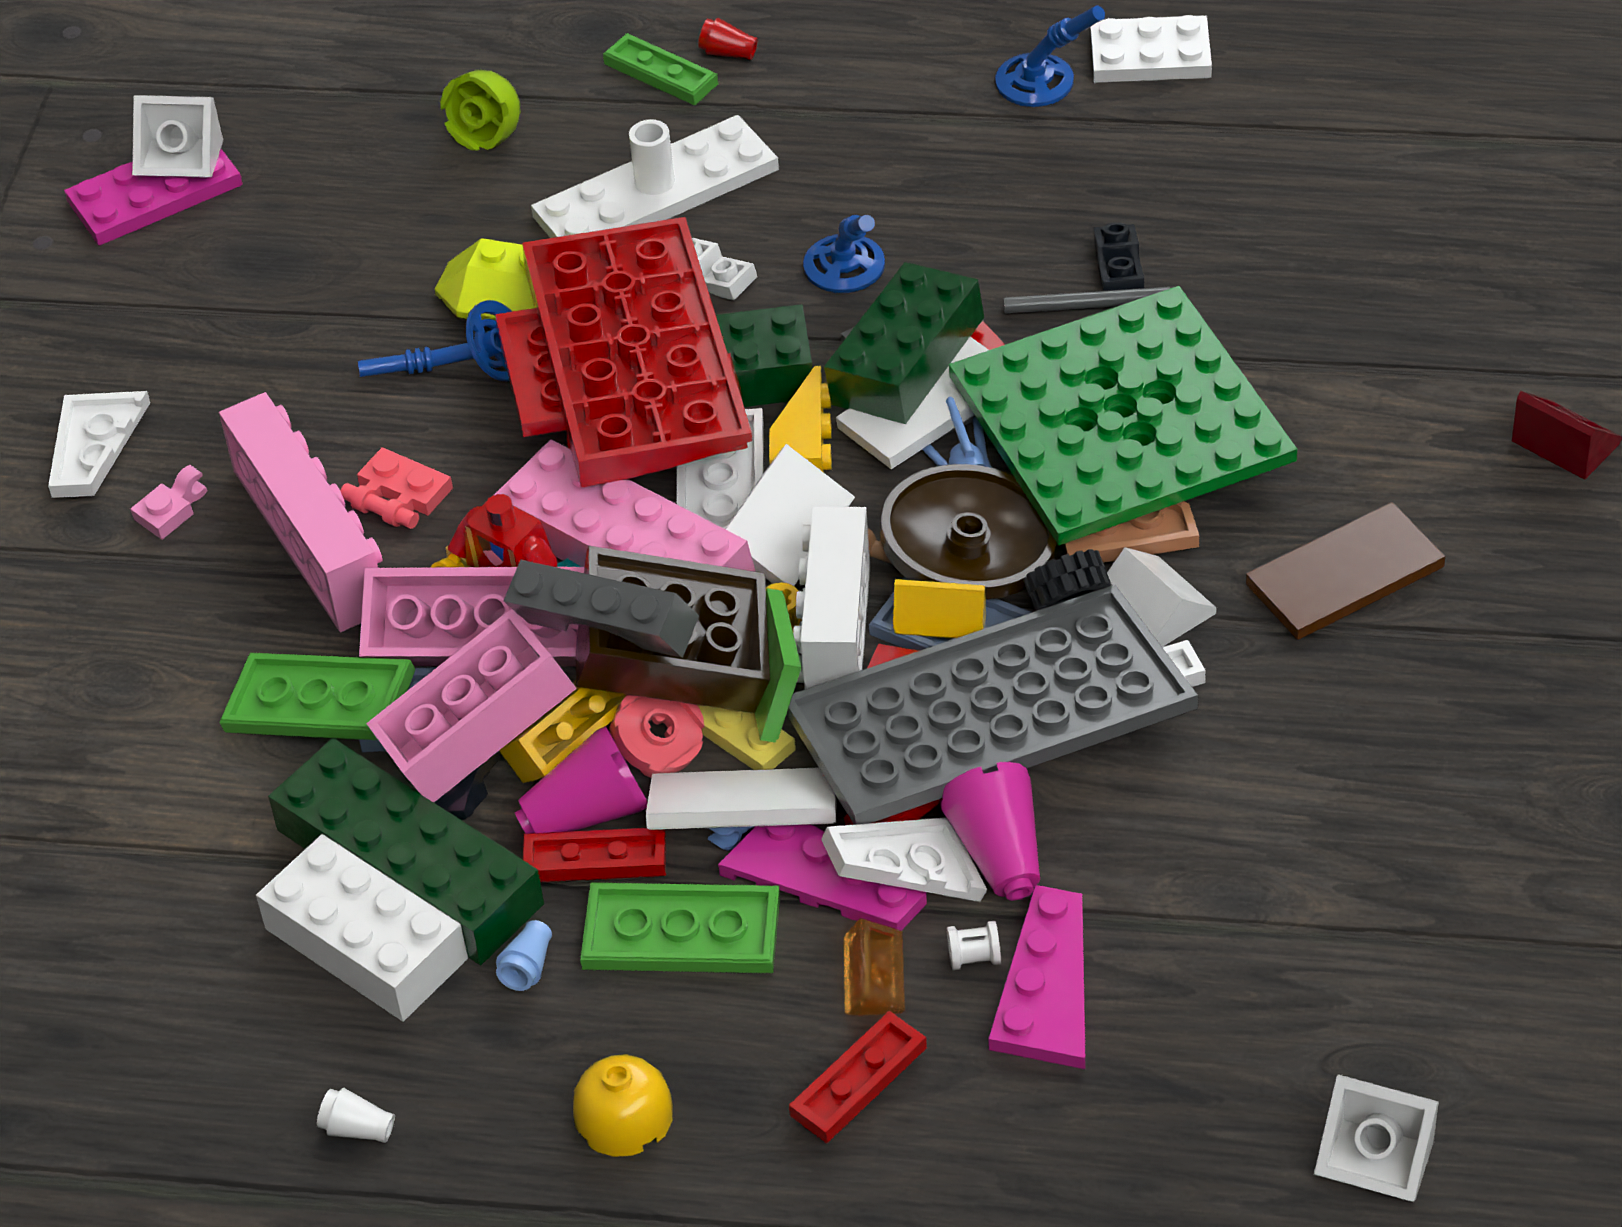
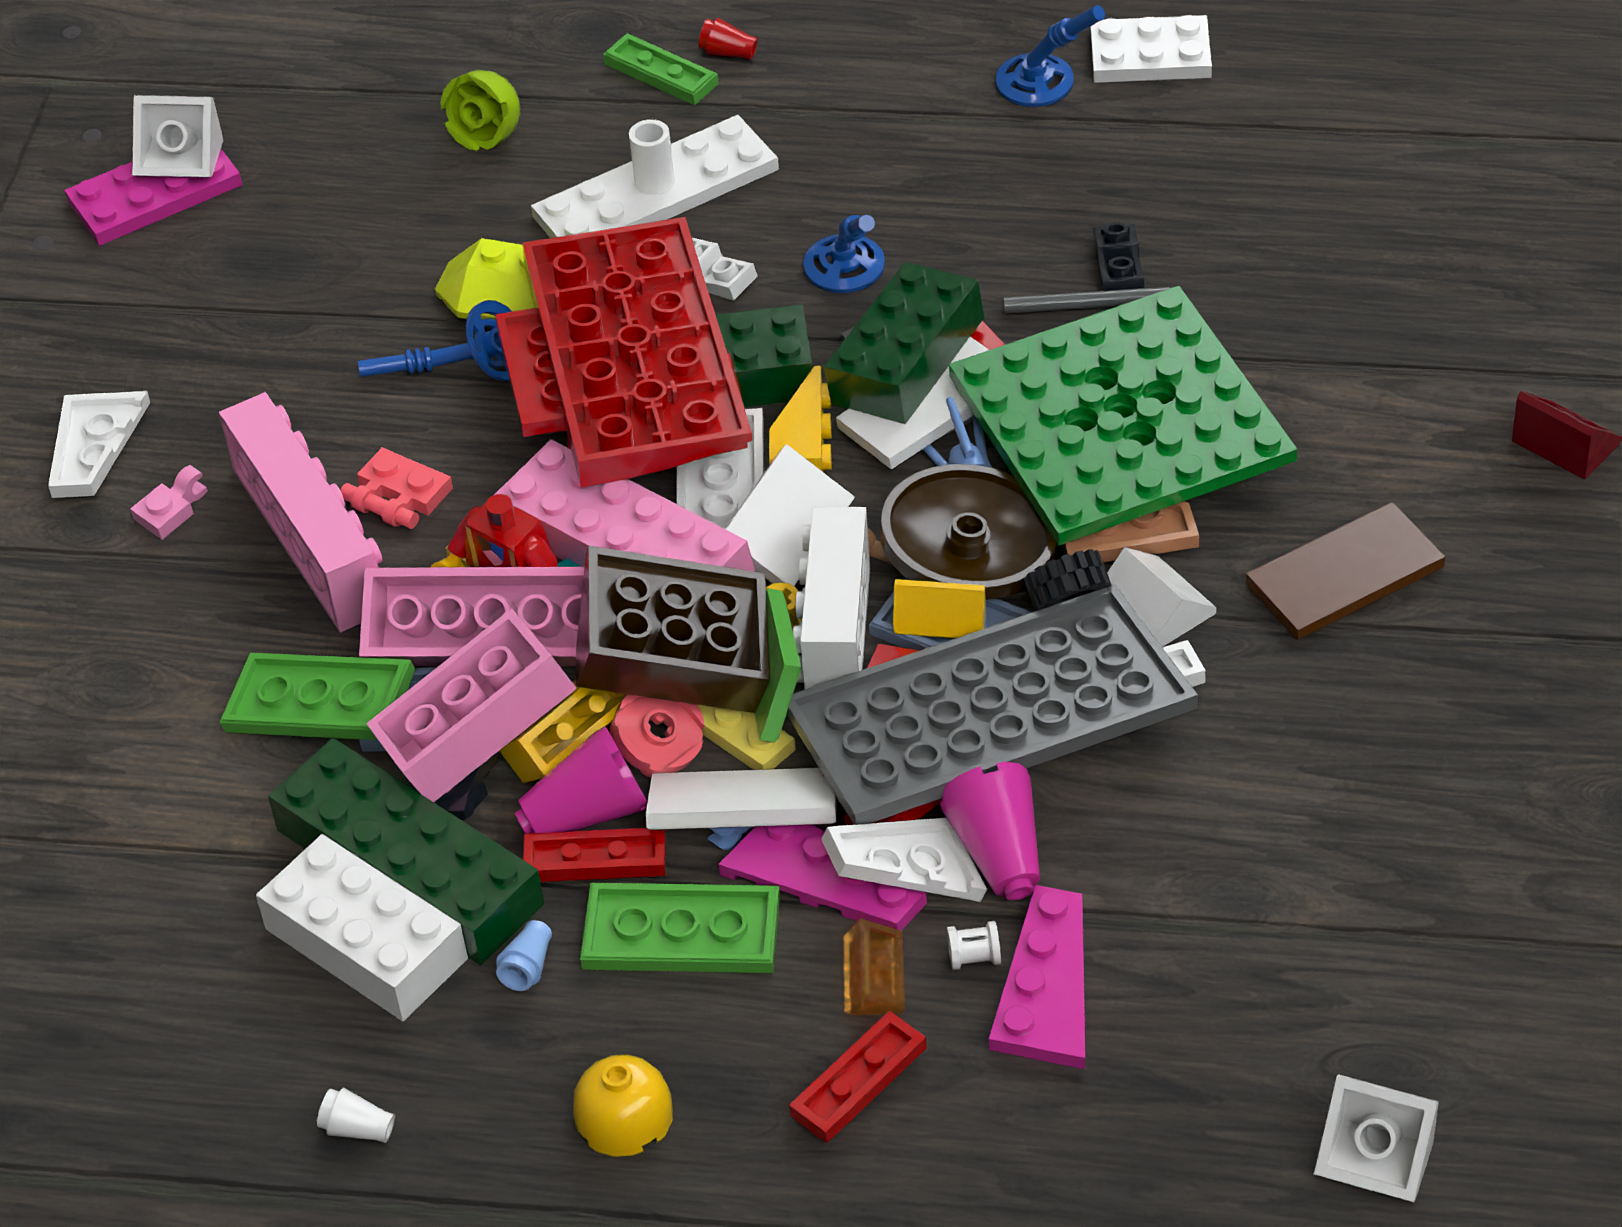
dark grey arch [504,560,699,658] -> none

